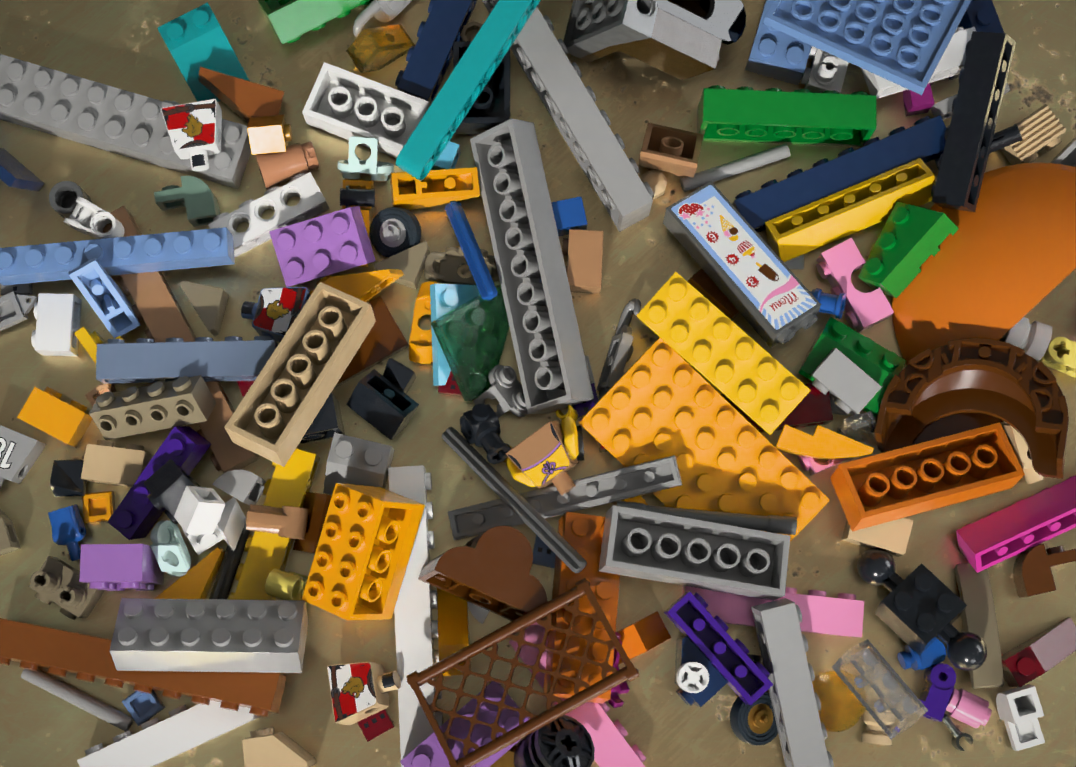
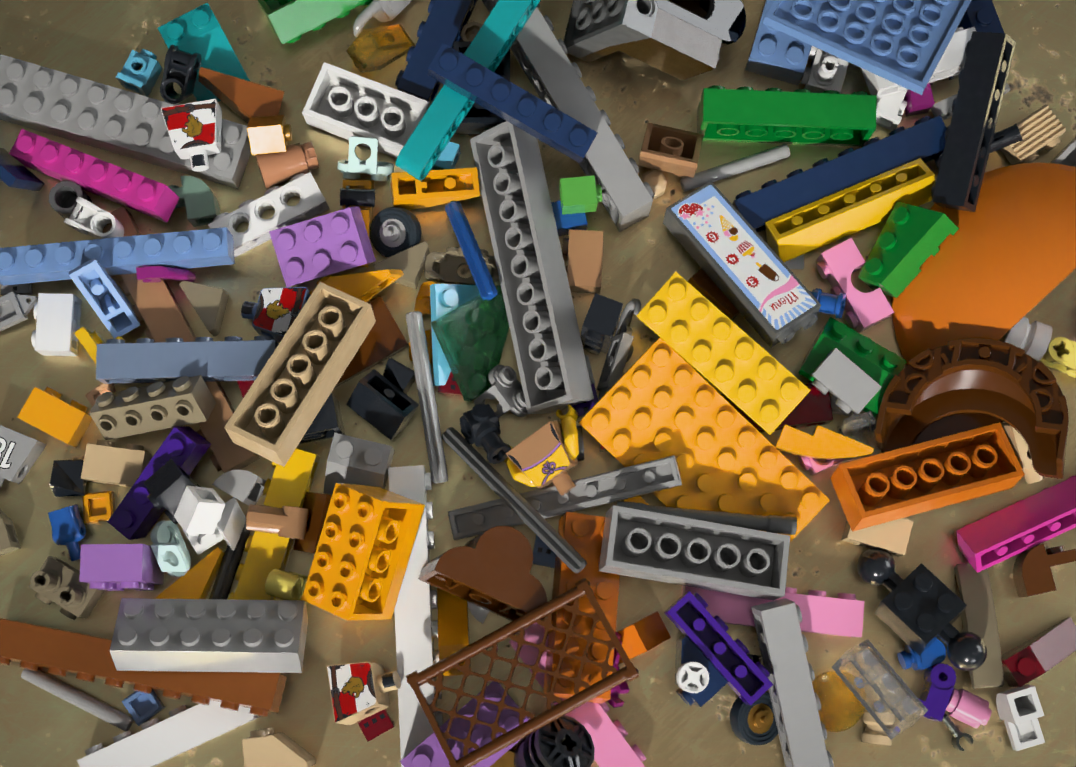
none -> dark pink brick [9,129,180,223]
none -> medium azure brick [116,49,163,97]
none -> magenta piece [136,266,196,283]
none -> black piece [160,45,201,104]
none -> light grey axle [406,311,448,484]
none -> dark blue brick [428,43,598,163]
none -> bright green brick [559,175,602,215]
none -> black brick [581,293,623,355]
none -> white brick [876,90,908,131]

